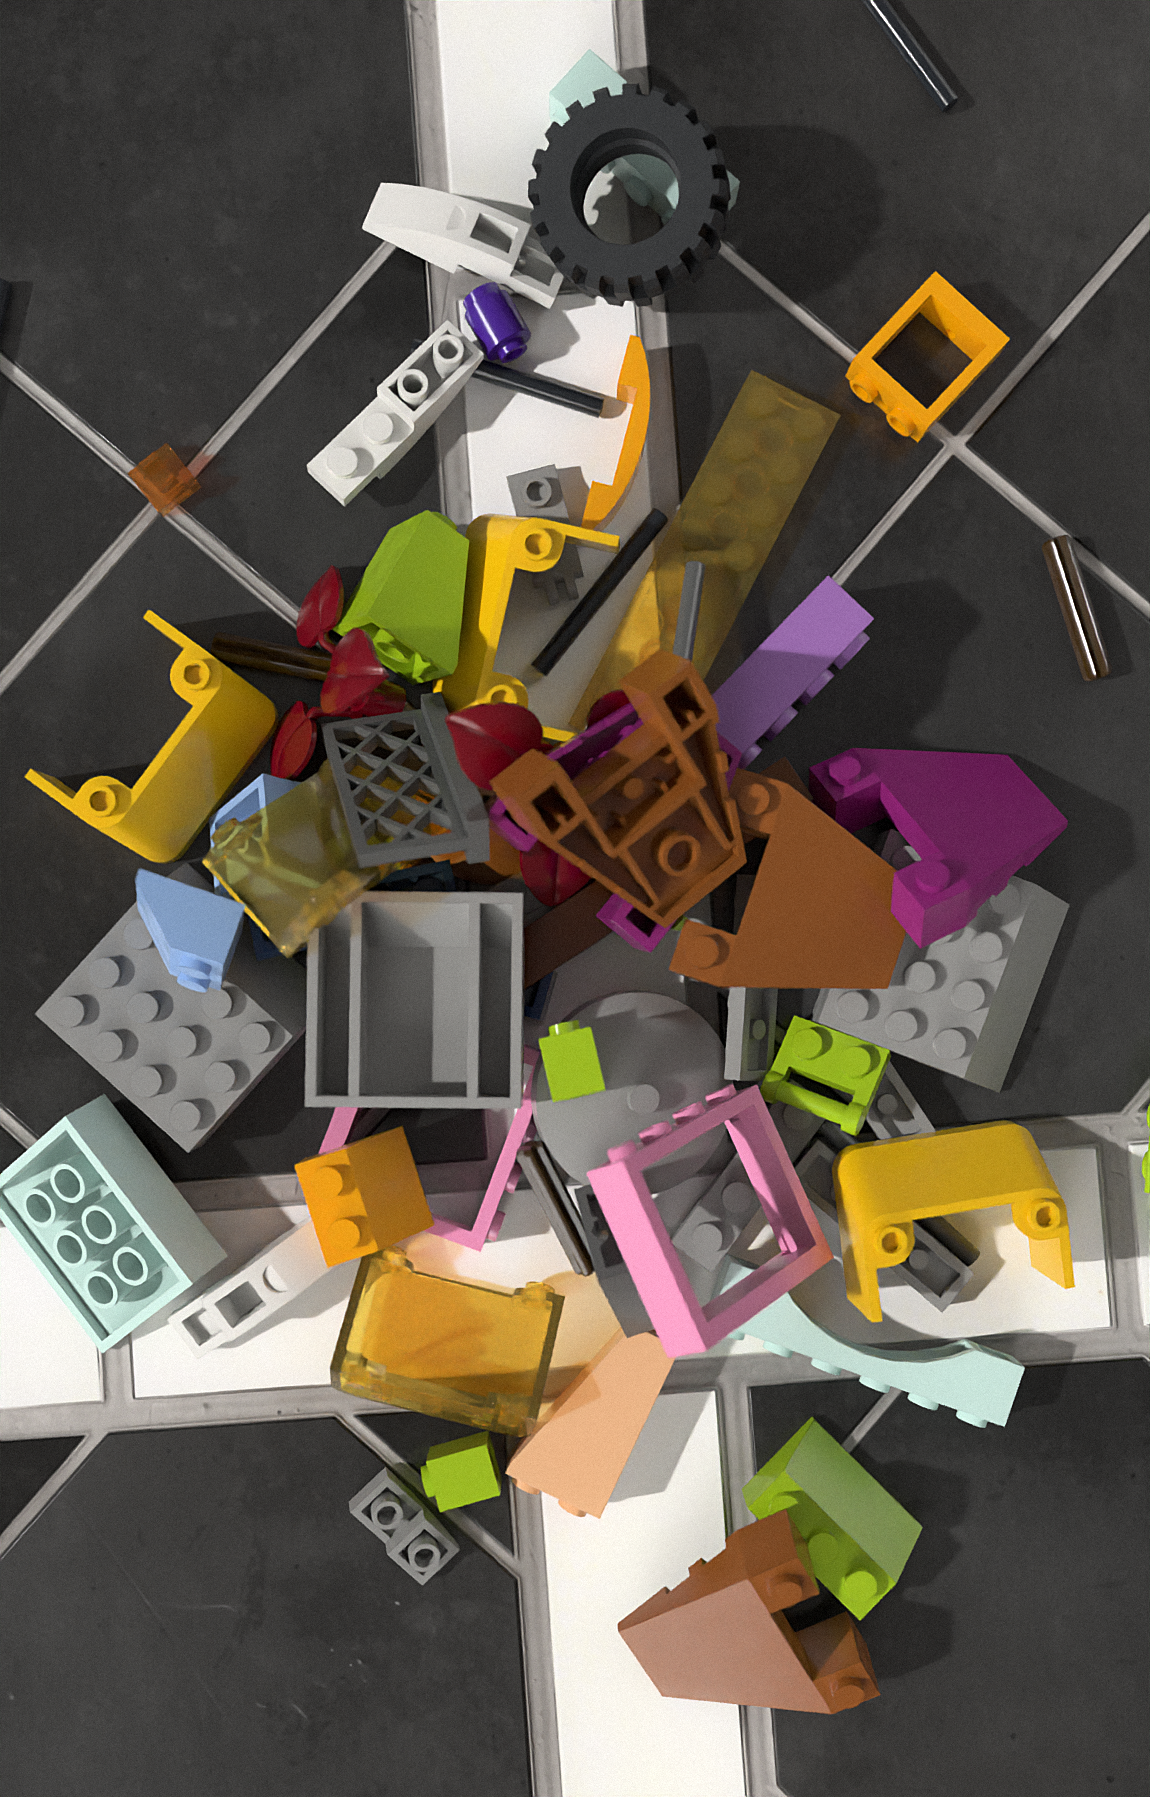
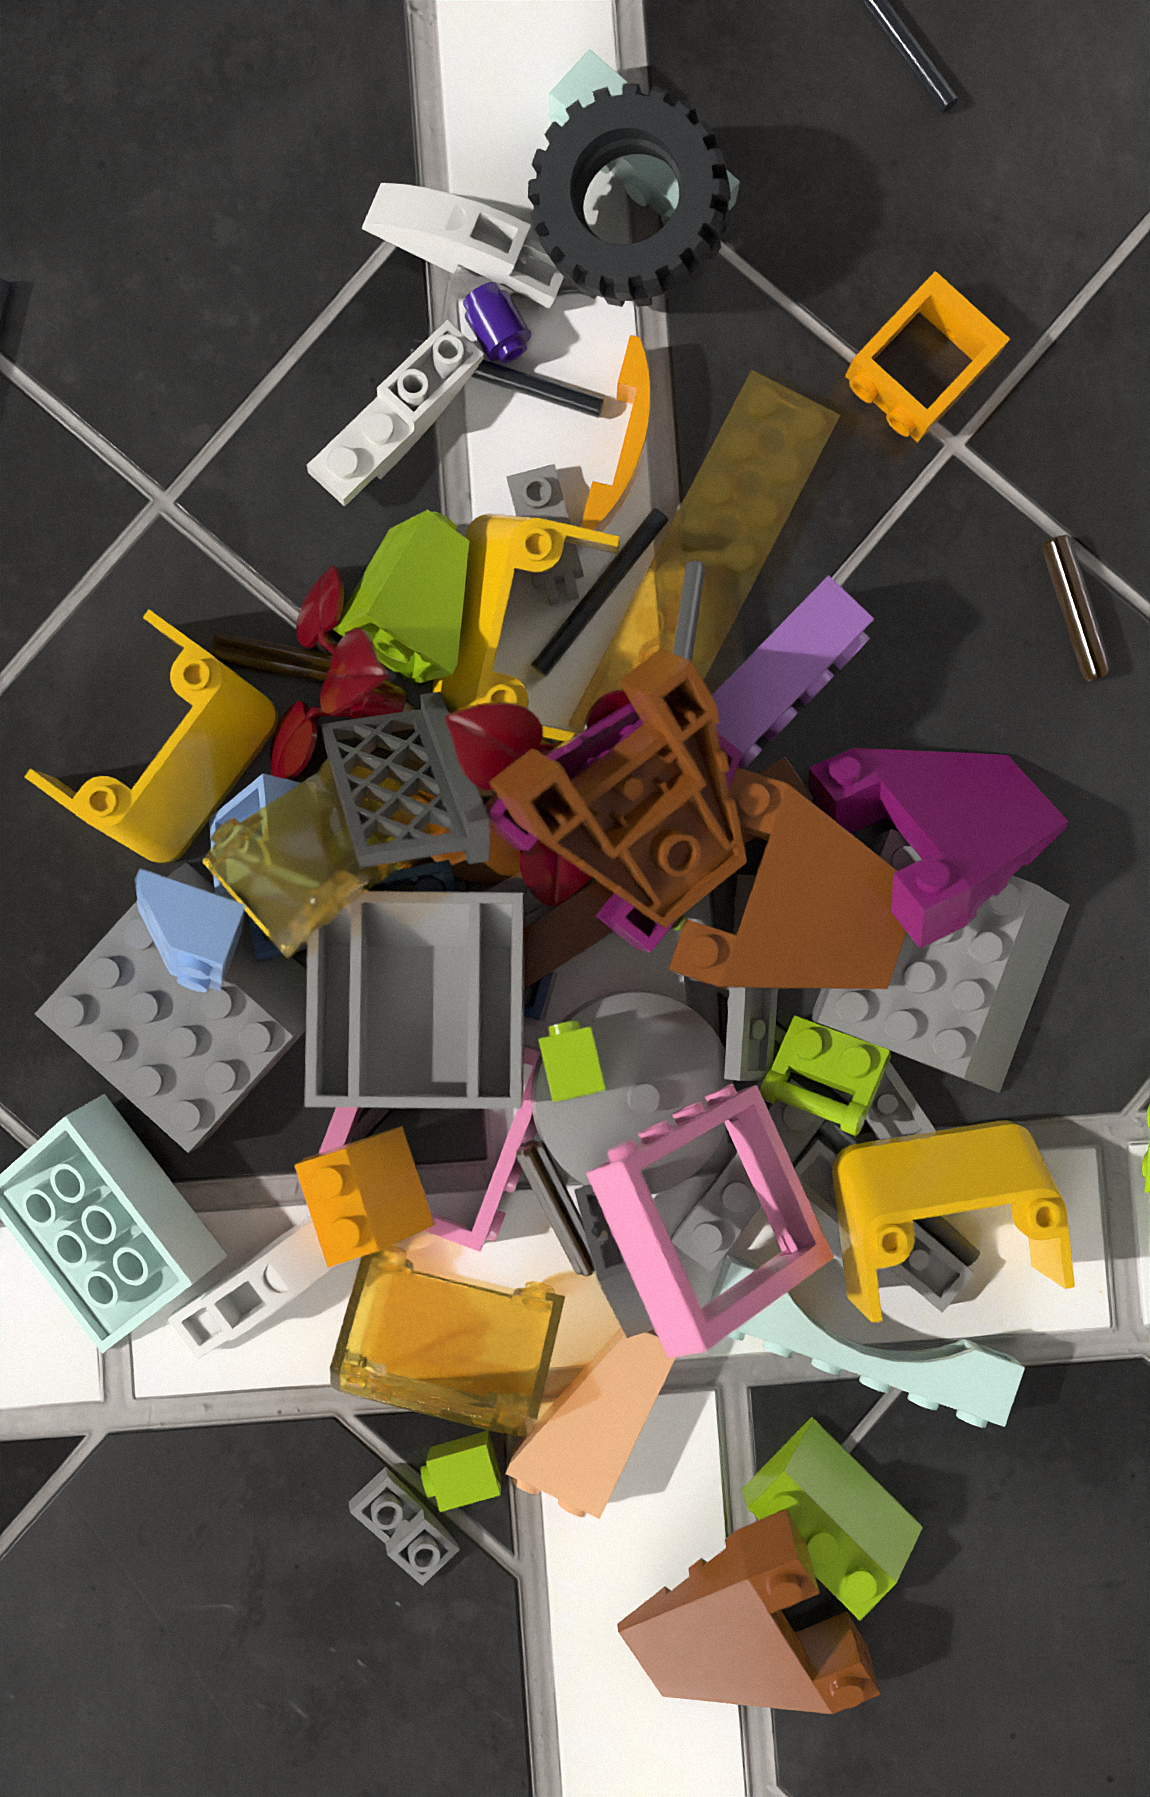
clear orange tile [127,443,202,517] -> none

